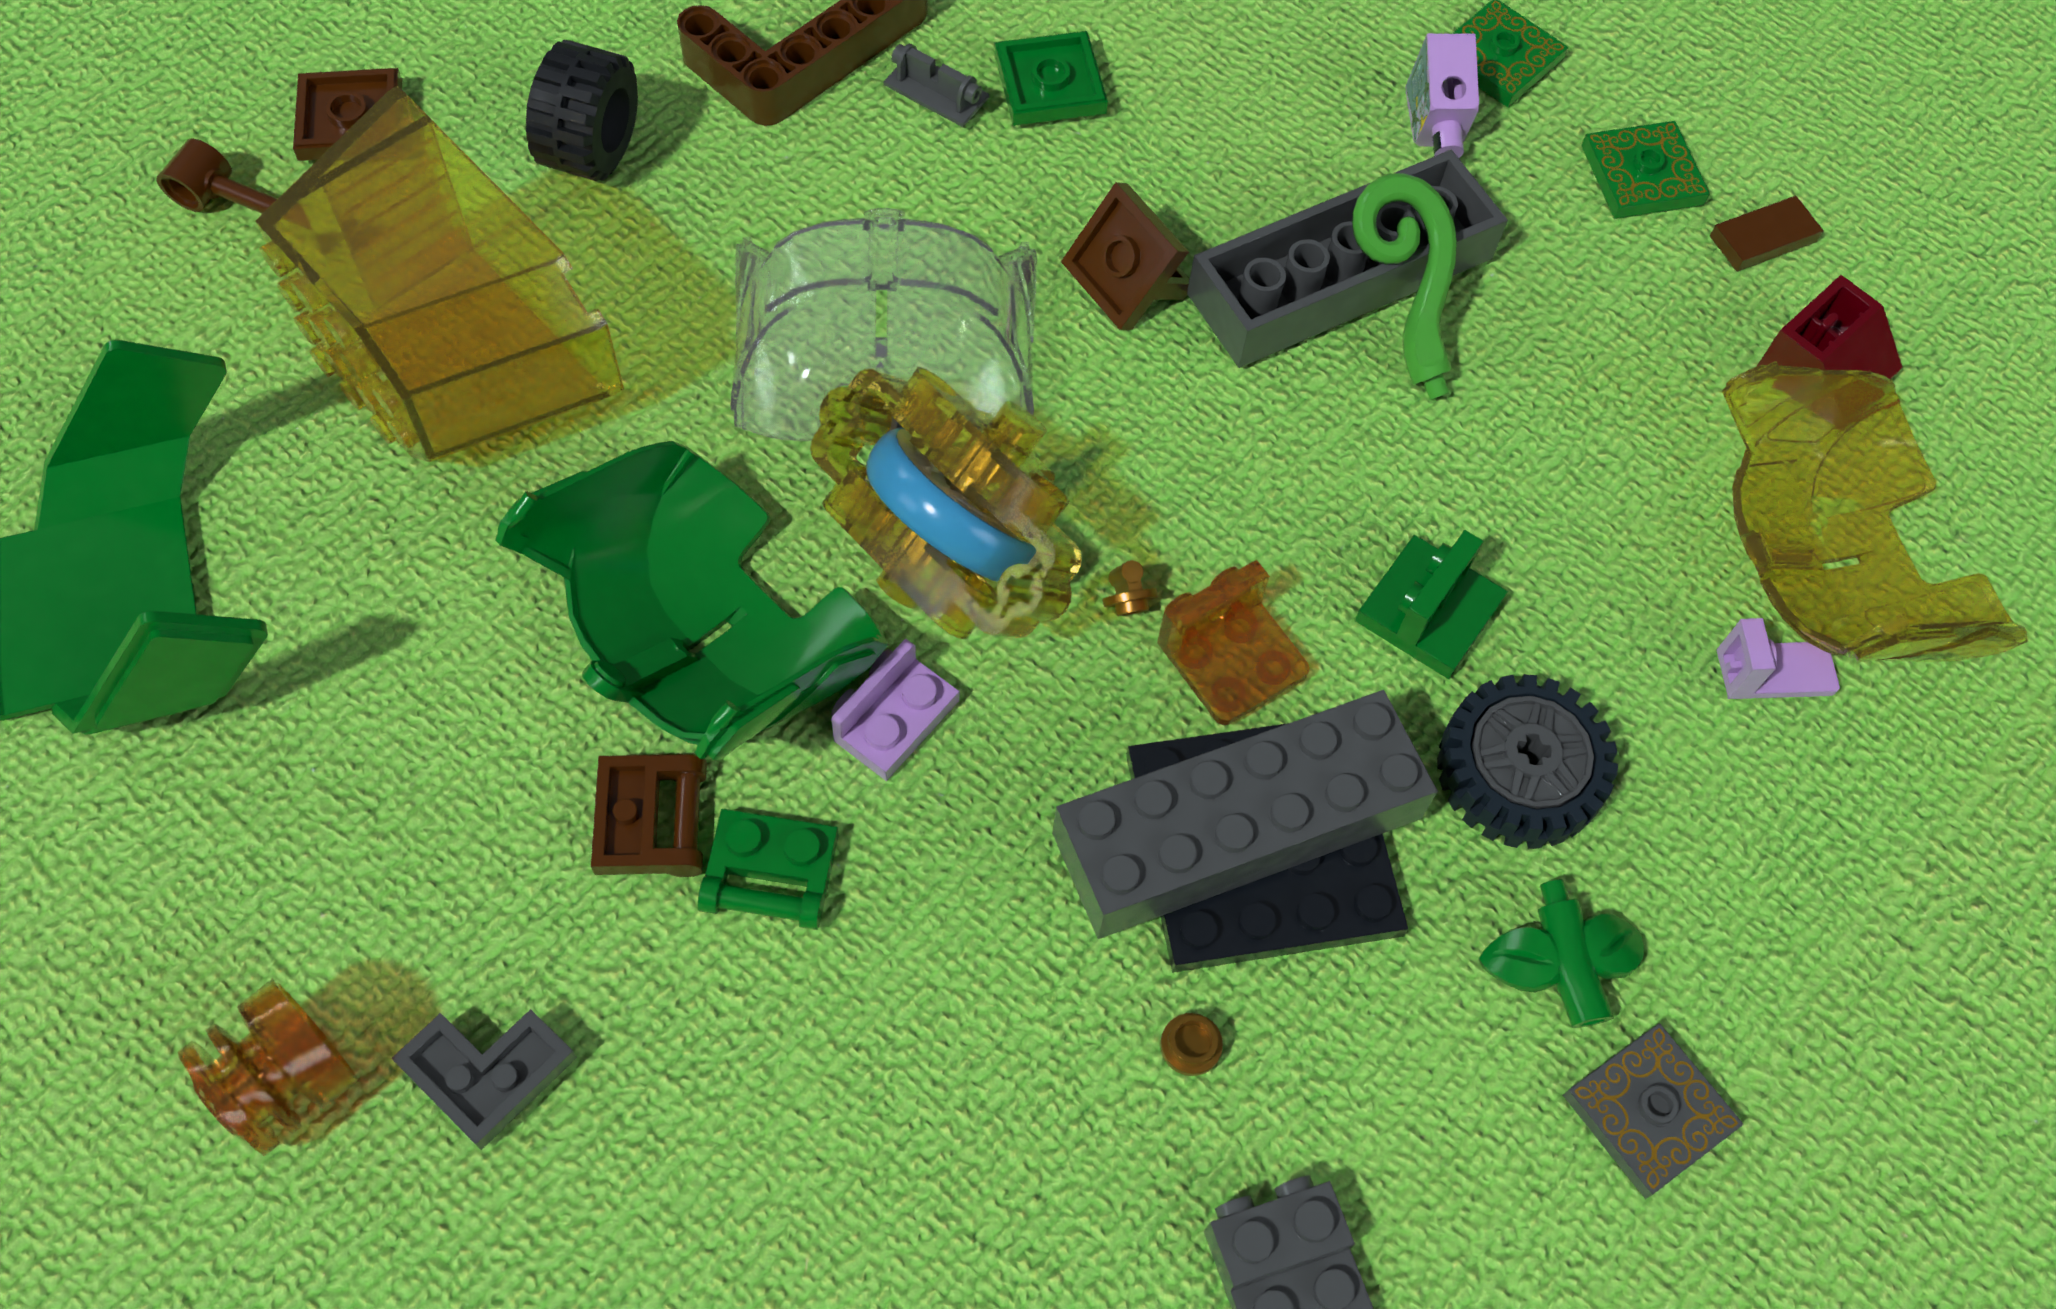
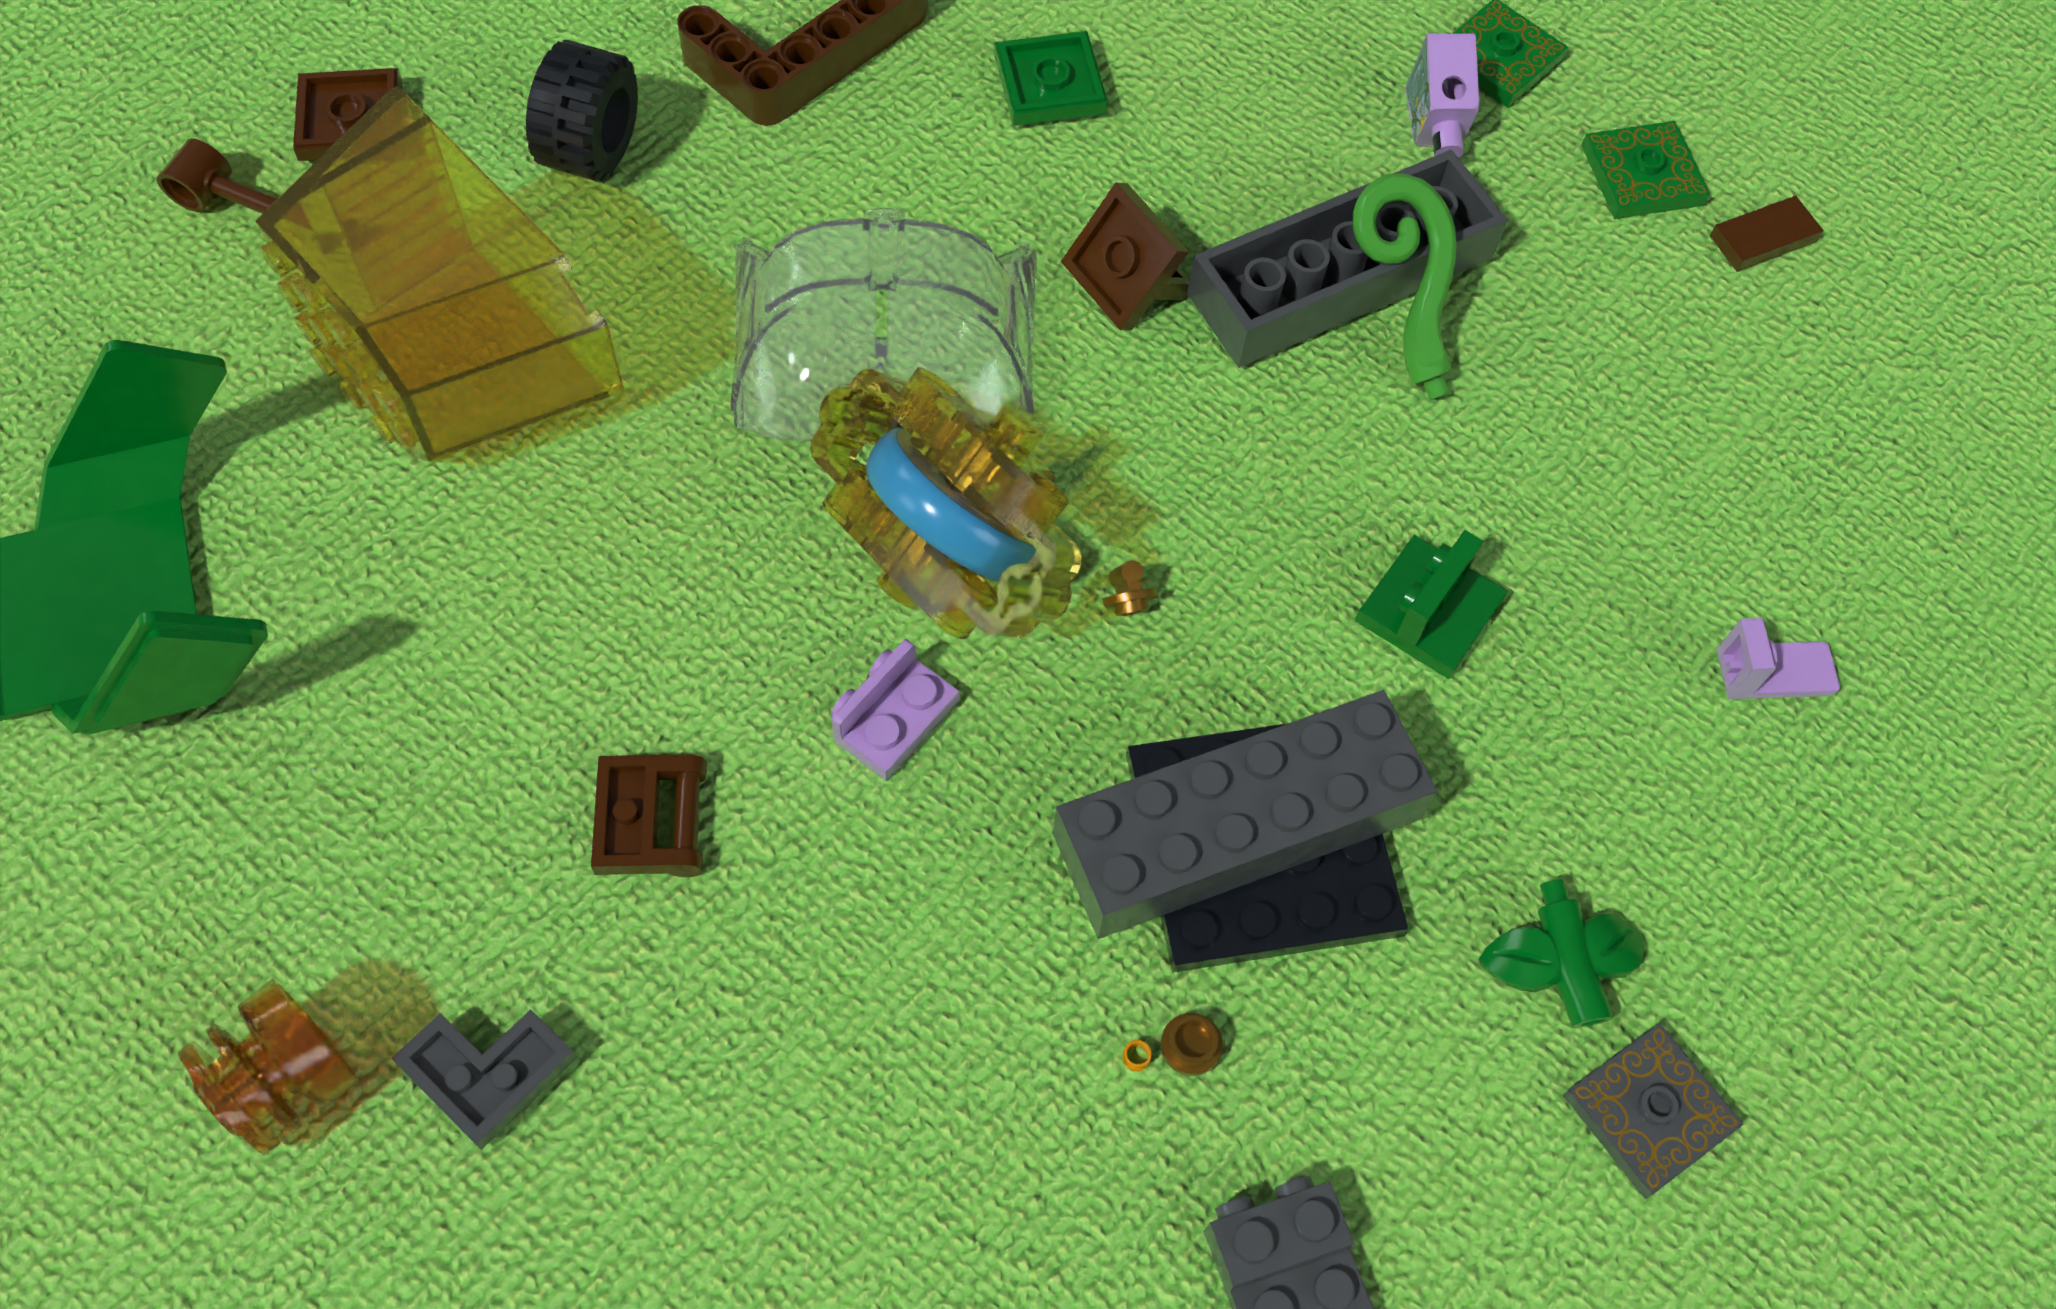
green piece [495,441,889,761] -> none
green plate [698,809,839,930] -> none
dark grey hinge [884,43,990,127] -> none
clear orange bracket [1157,560,1310,725] -> none
wheel [1437,674,1618,849] -> none
clear yellow piece [1722,361,2028,663] -> none
dark red slope [1757,275,1903,430] -> none
none -> light orange piece [1123,1040,1152,1071]

